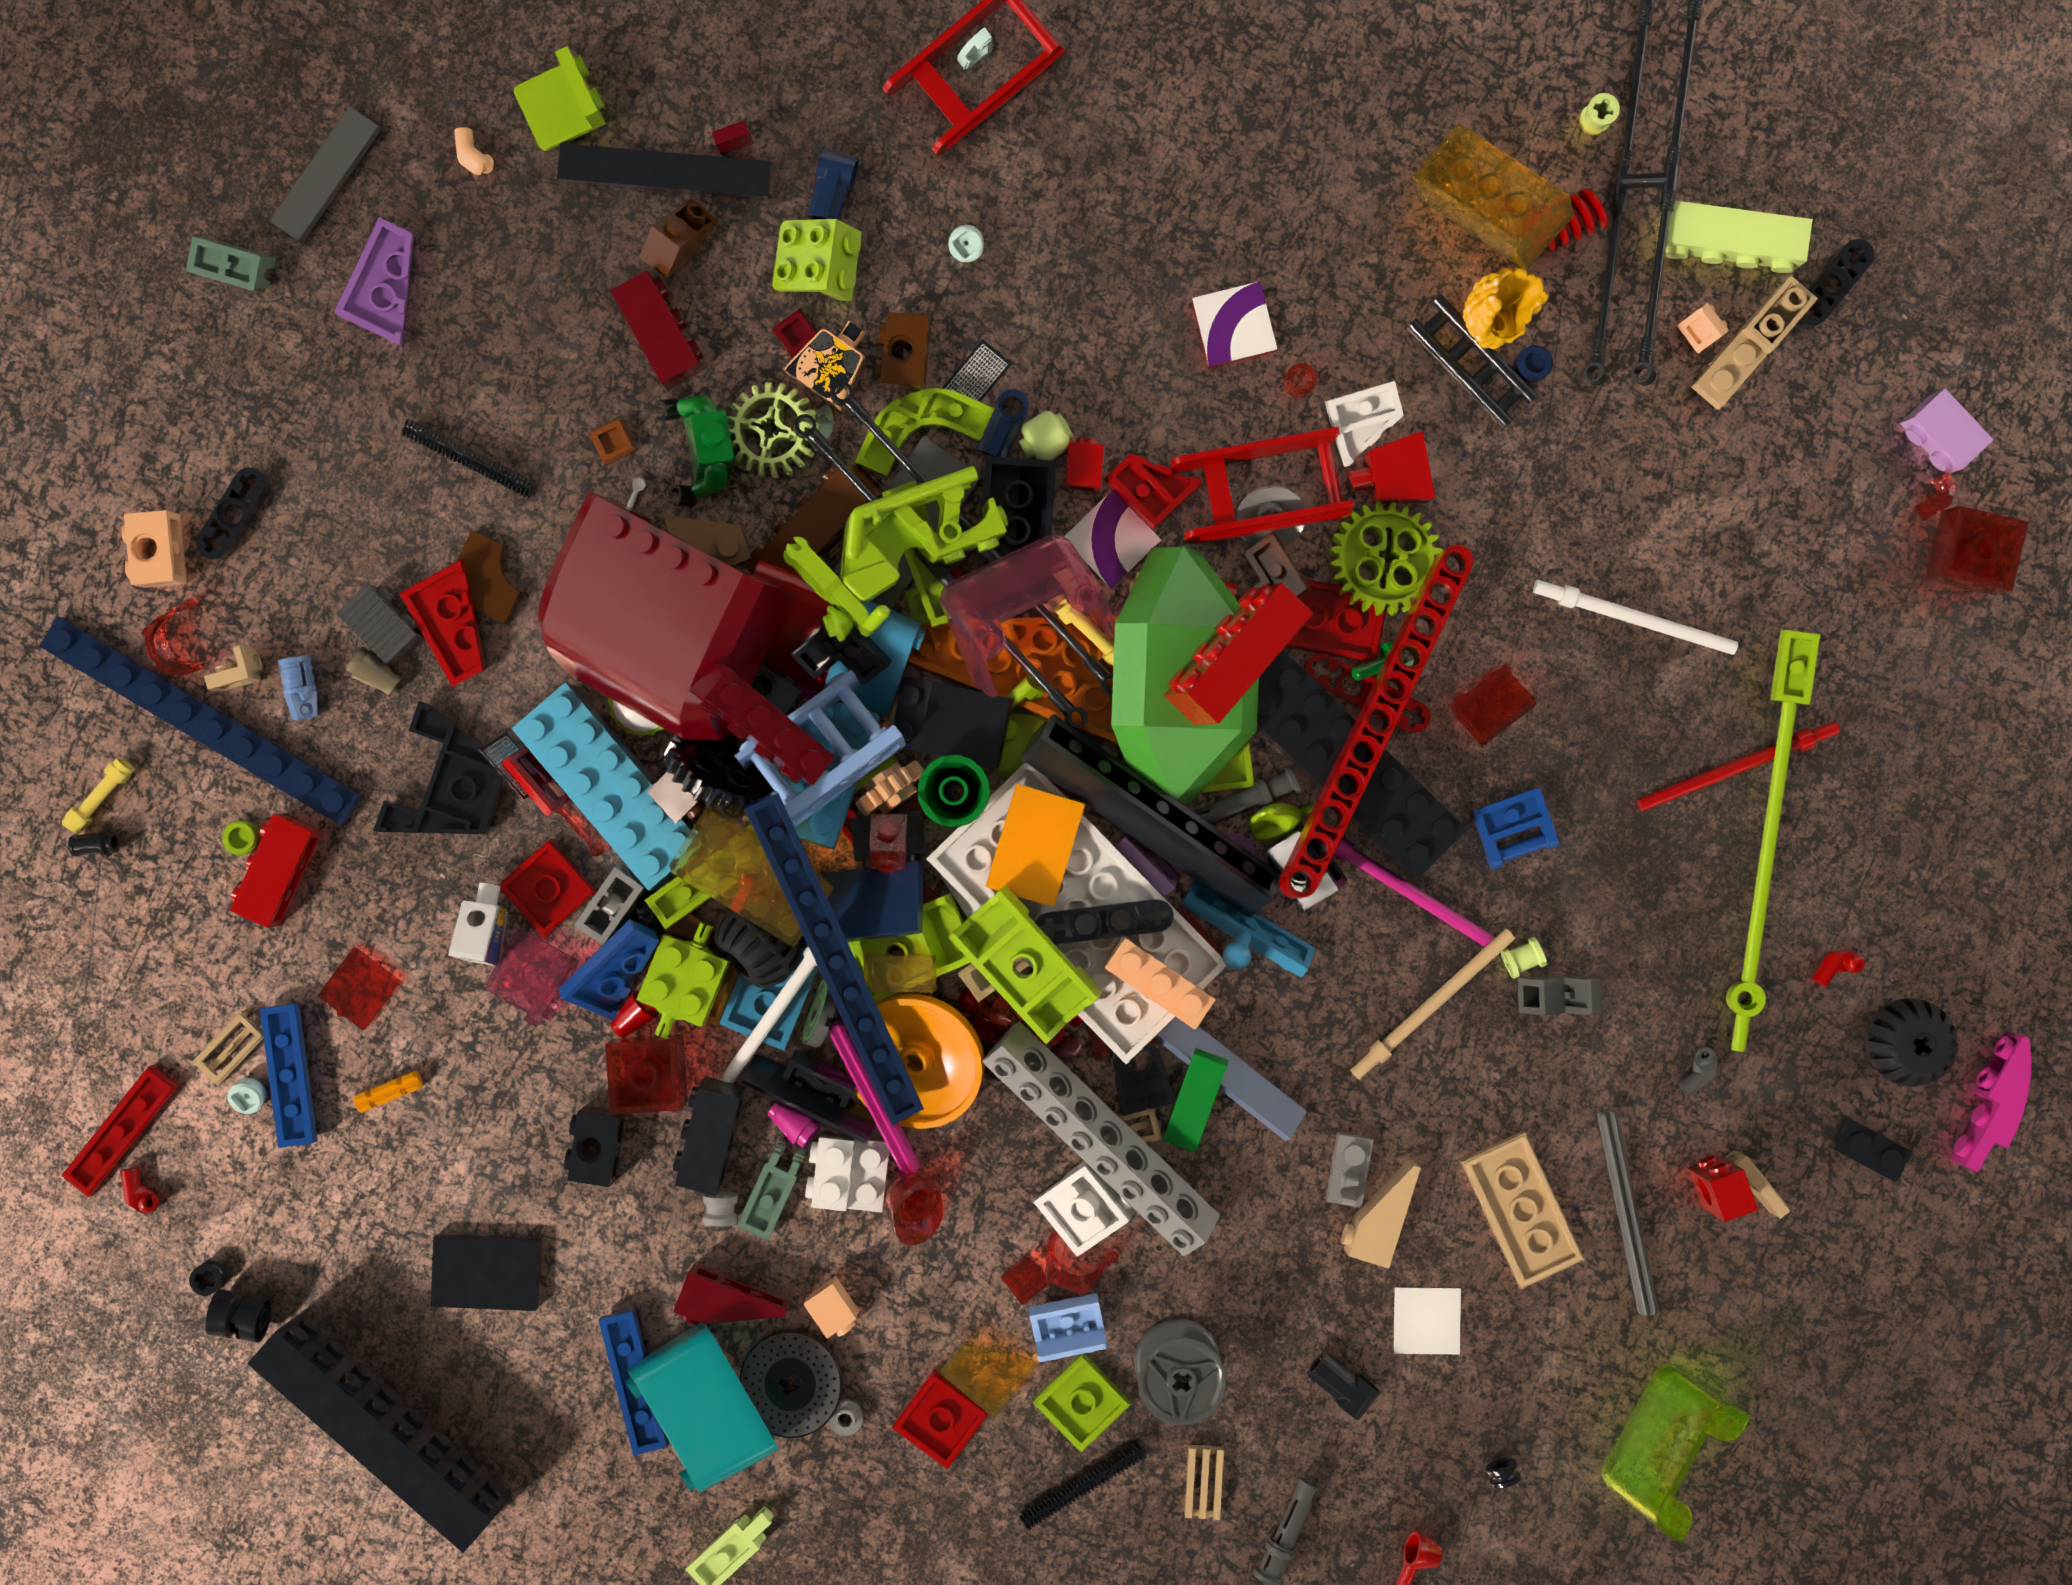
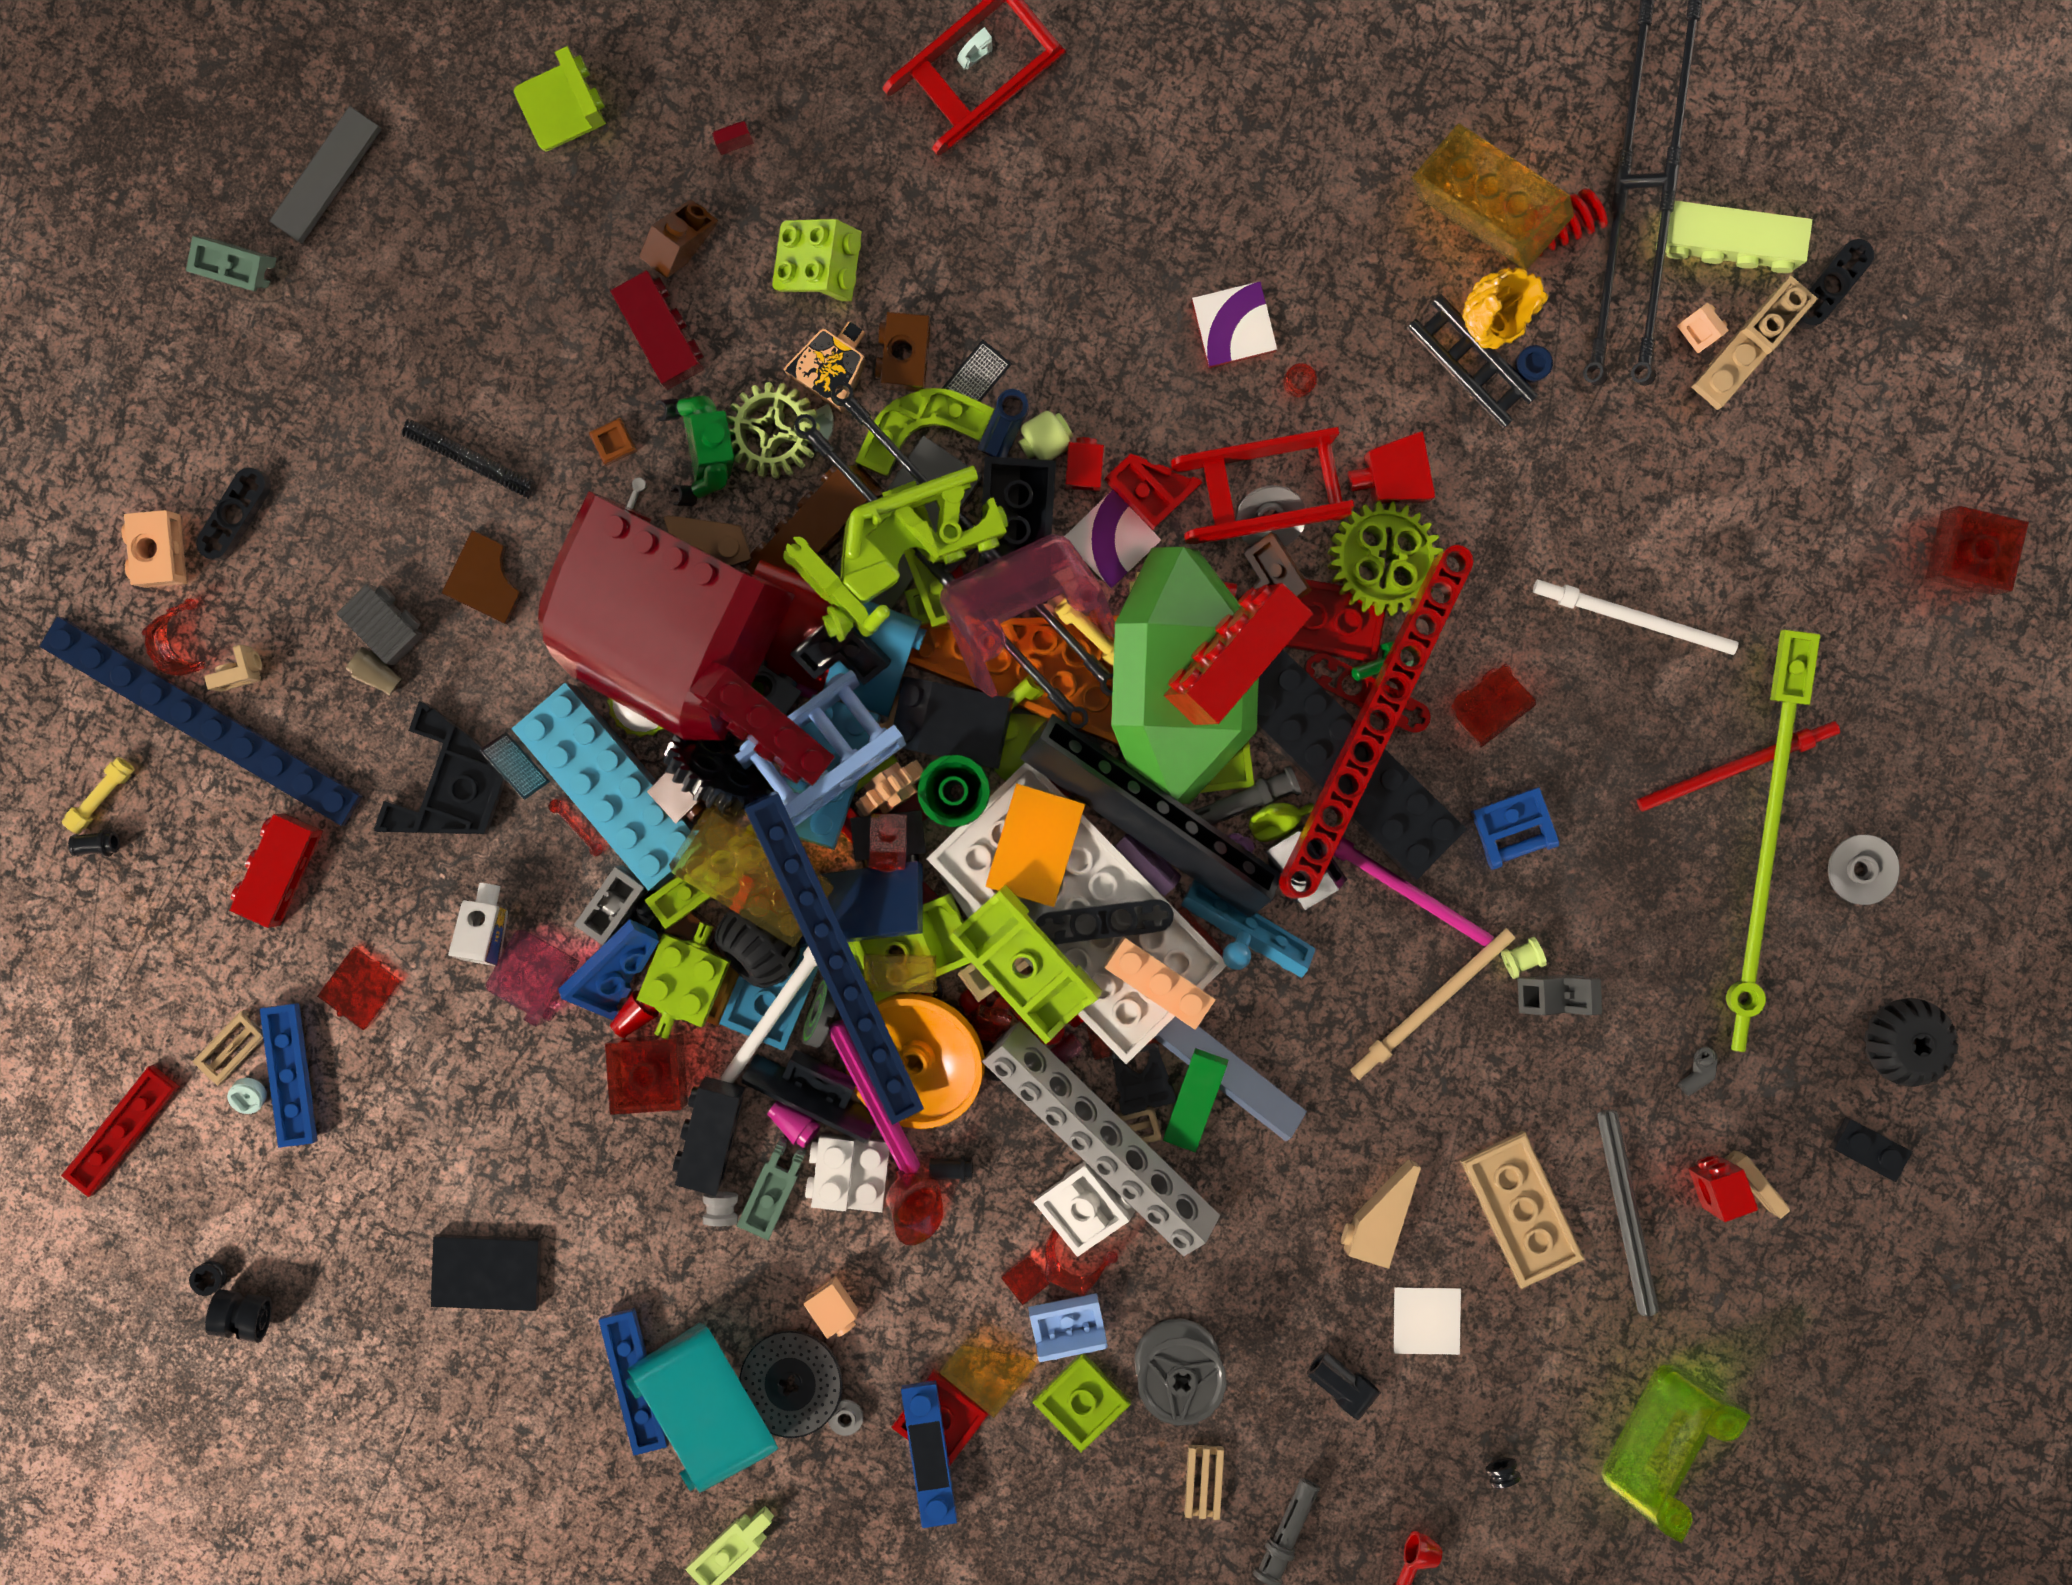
red arm [120,1167,160,1214] -> none
lime tile [222,820,261,856] -> none
black brick [247,1313,509,1553] -> none
medium blue hinge [278,655,318,721] -> none
medium lavender wing [334,217,414,347] -> none
light orange axle [353,1071,423,1113] -> none
red wing [399,560,486,687] -> none
light nougat arm [454,127,494,175] -> none
red tile [497,839,598,938] -> none
red tile [502,746,572,817] -> none
black tile [557,143,772,199] -> none
black brick [564,1106,626,1187] -> none
dark red slope [673,1264,791,1325] -> none
dark red tile [772,309,817,359] -> none
dark blue piece [807,148,859,220] -> none
light aqua tile [949,224,984,262] -> none
black axle [1019,1439,1147,1530] -> none
white wing [1325,381,1404,467] -> none
light grey plate [1326,1132,1374,1208] -> none
yellowish green bush [1579,93,1620,135] -> none
red arm [1811,949,1865,988] -> none
lavender brick [1900,388,1994,474] -> none
clear red arm [1914,472,1958,522] -> none
dark pink slope [1950,1031,2032,1173] -> none
none -> plate [901,1380,957,1528]
none -> black pin [929,1155,973,1183]
none -> light grey dish [1828,834,1900,905]

